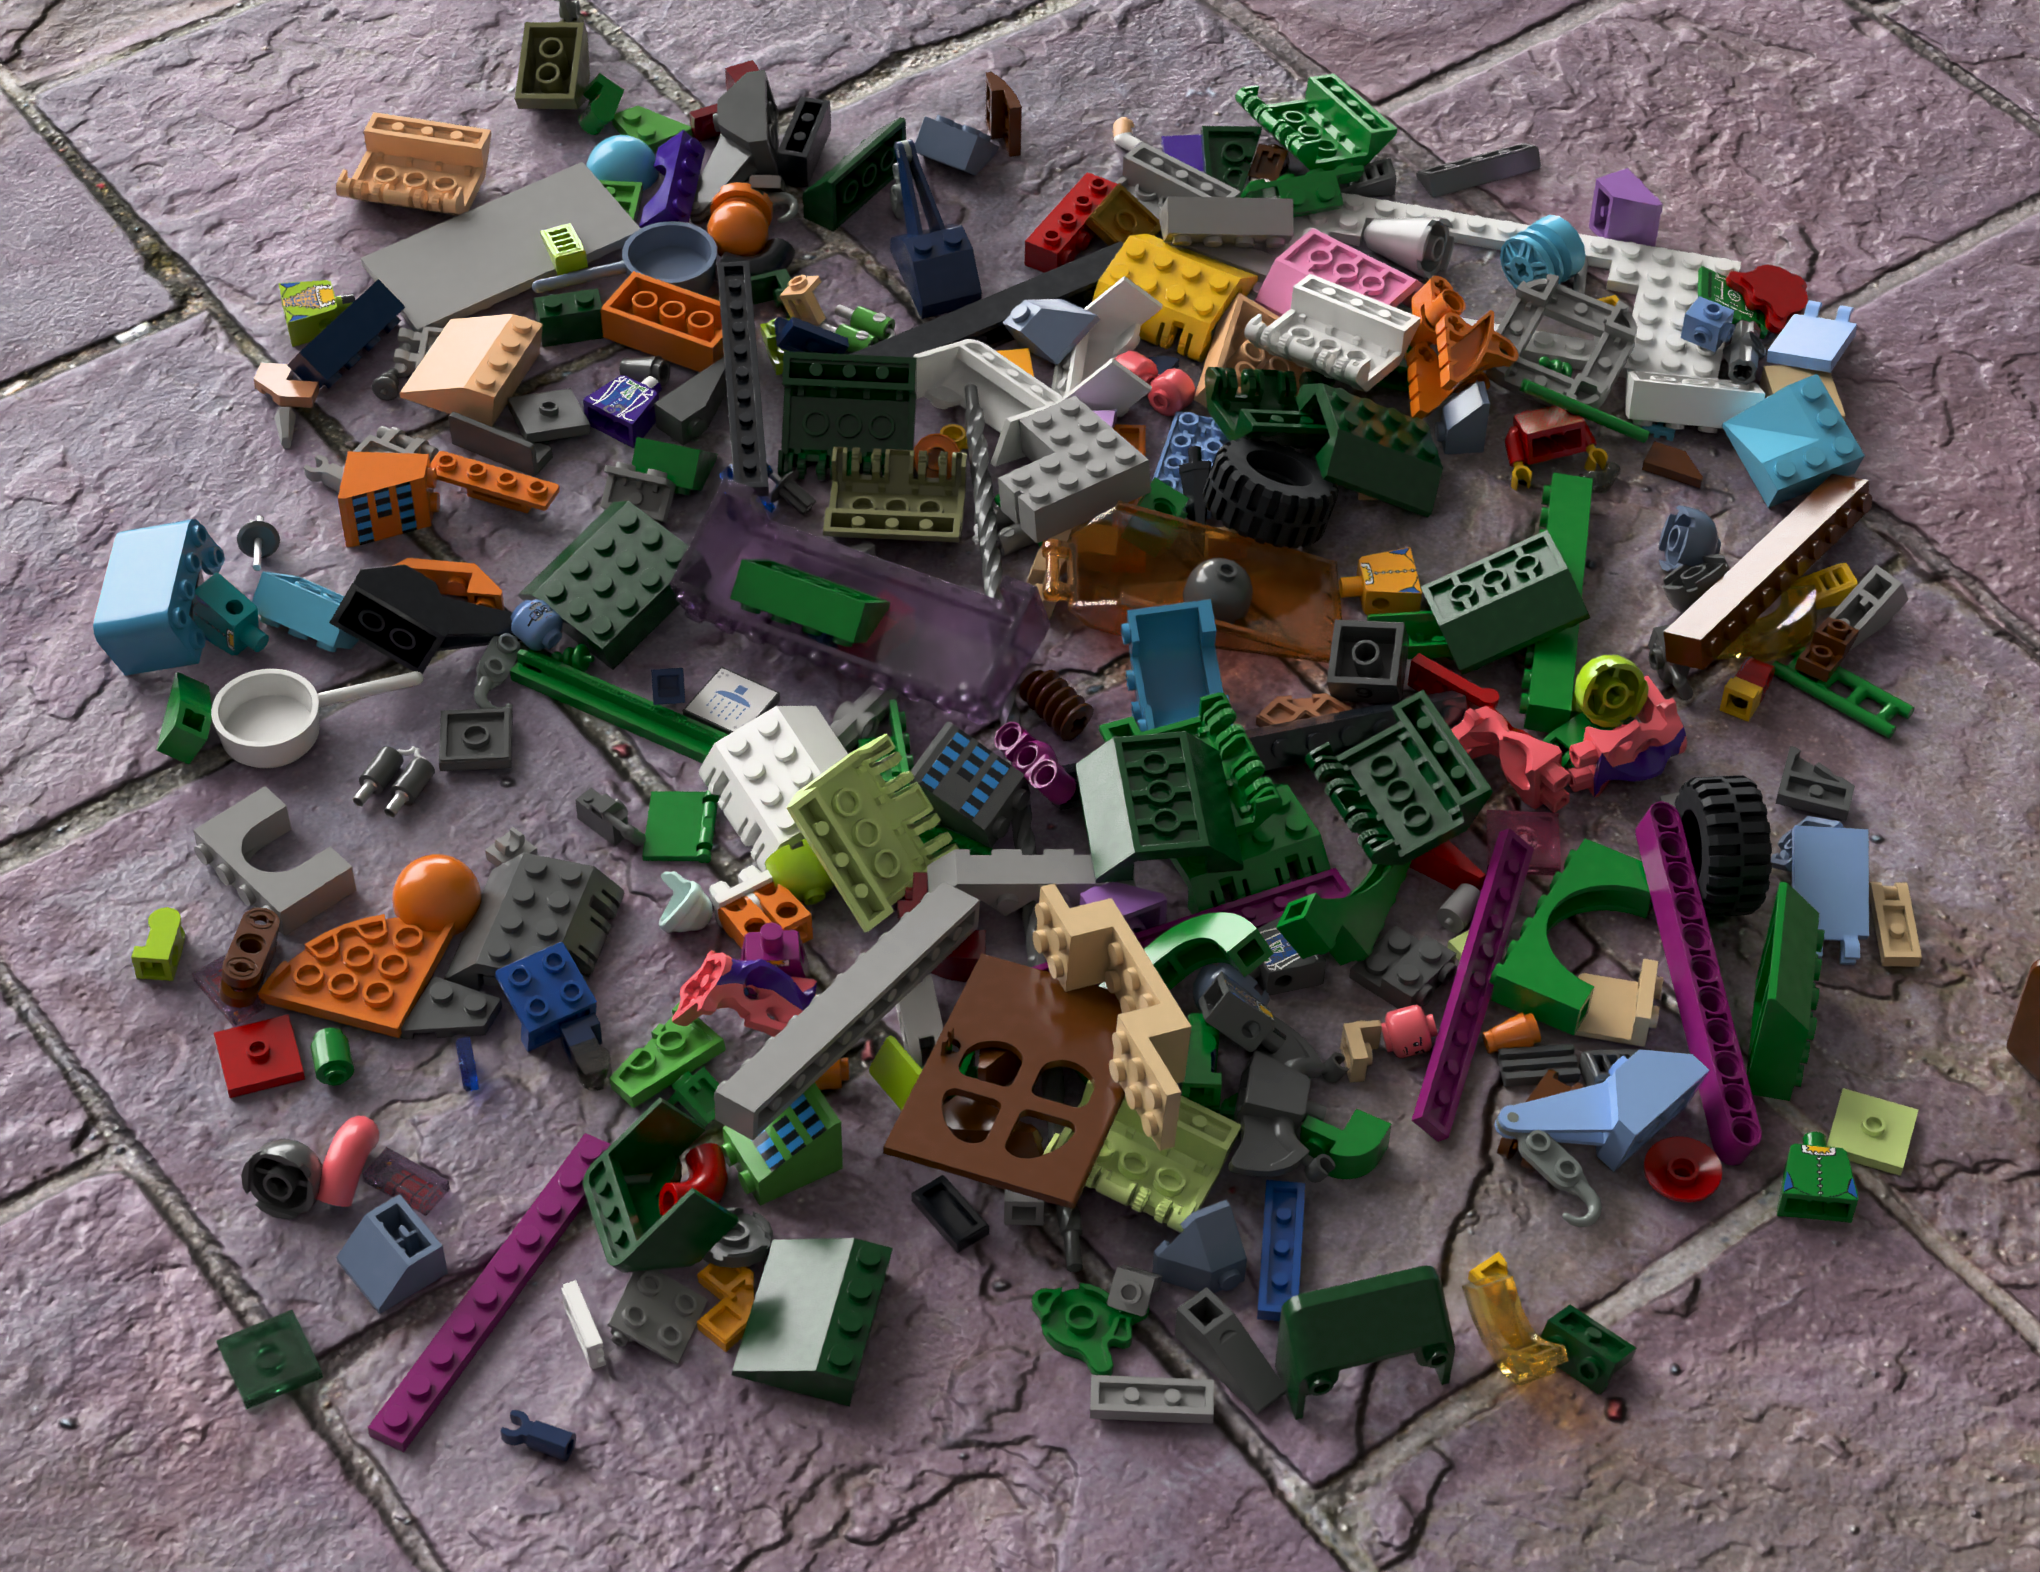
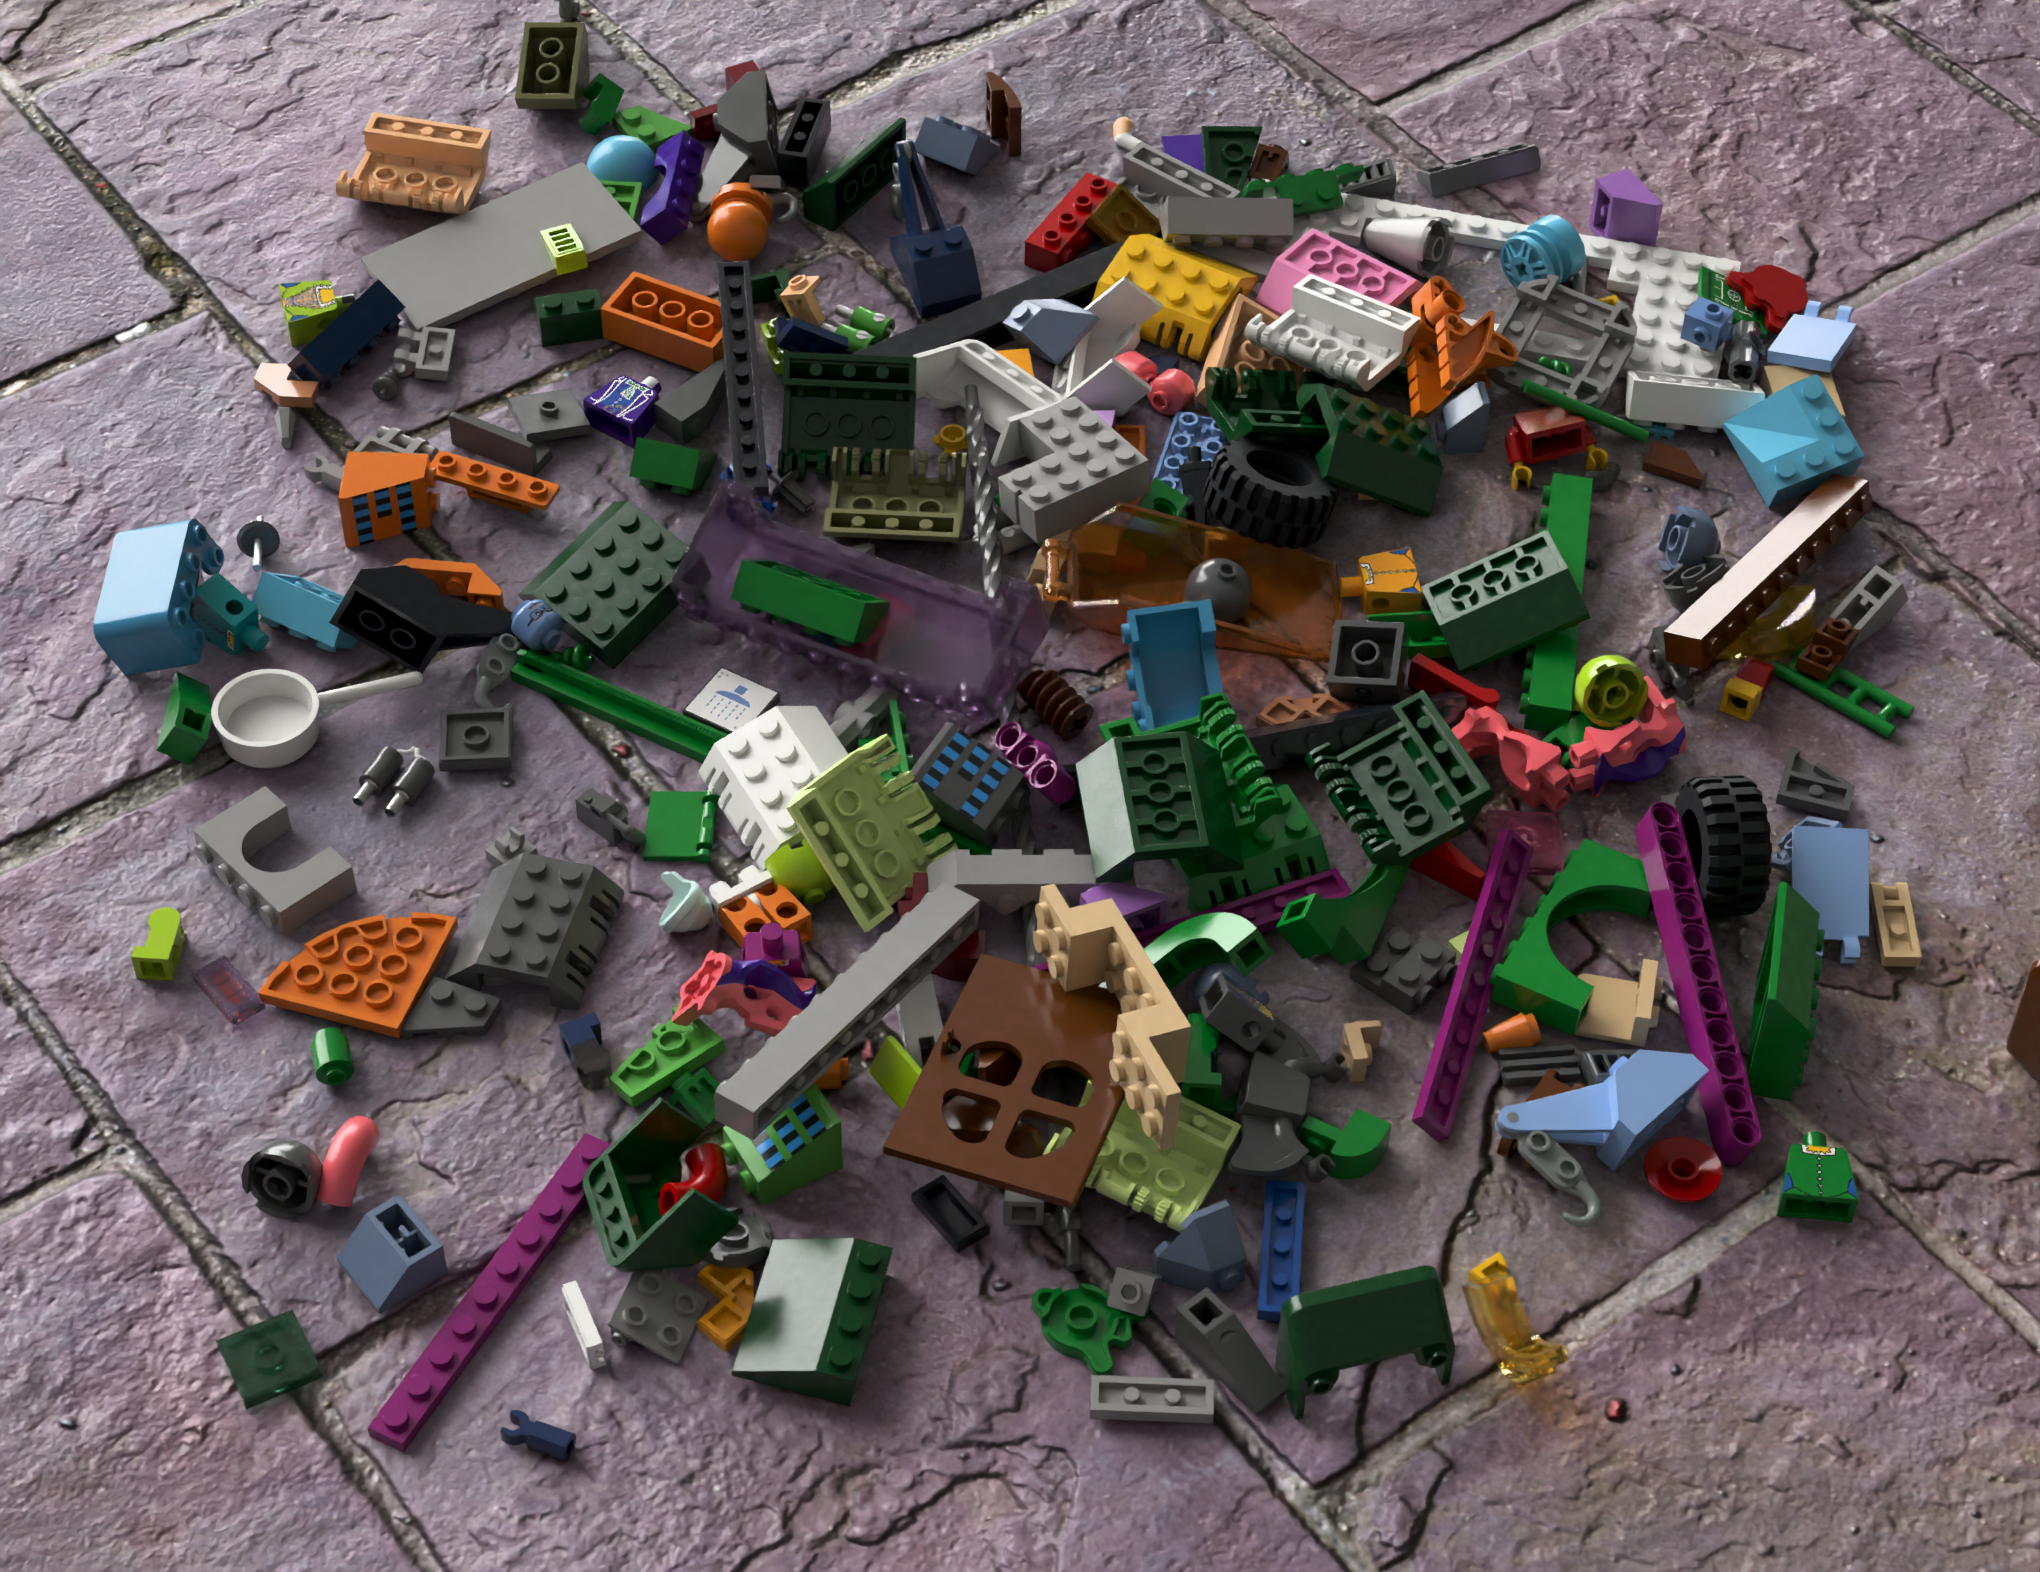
red plate [214,1014,305,1098] -> none
reddish brown piece [219,907,280,1008] -> none
tile [362,1147,450,1216] -> none
orange piece [392,854,482,935] -> none
light nougat slope [400,314,543,427] -> none
clear blue tile [455,1036,479,1092] -> none
blue bracket [495,942,597,1052] -> none
sand blue piece [532,221,717,295] -> none
light grey bracket [600,462,676,523] -> none
dark grey cone [619,356,670,386] -> none
dark blue leg [651,668,686,705] -> none
black cylinder [715,238,795,282] -> none
orange plate [914,433,960,479] -> none
green slope [1235,73,1397,171] -> none
dark grey torso [1248,916,1326,995] -> none
coral head [1381,1005,1438,1058] -> none
light grey piece [1437,883,1481,933] -> none
dark green bracket [1535,1305,1637,1394] -> none
yellow slope [1781,562,1858,614] -> none
yellowish green plate [1827,1088,1918,1176] -> none

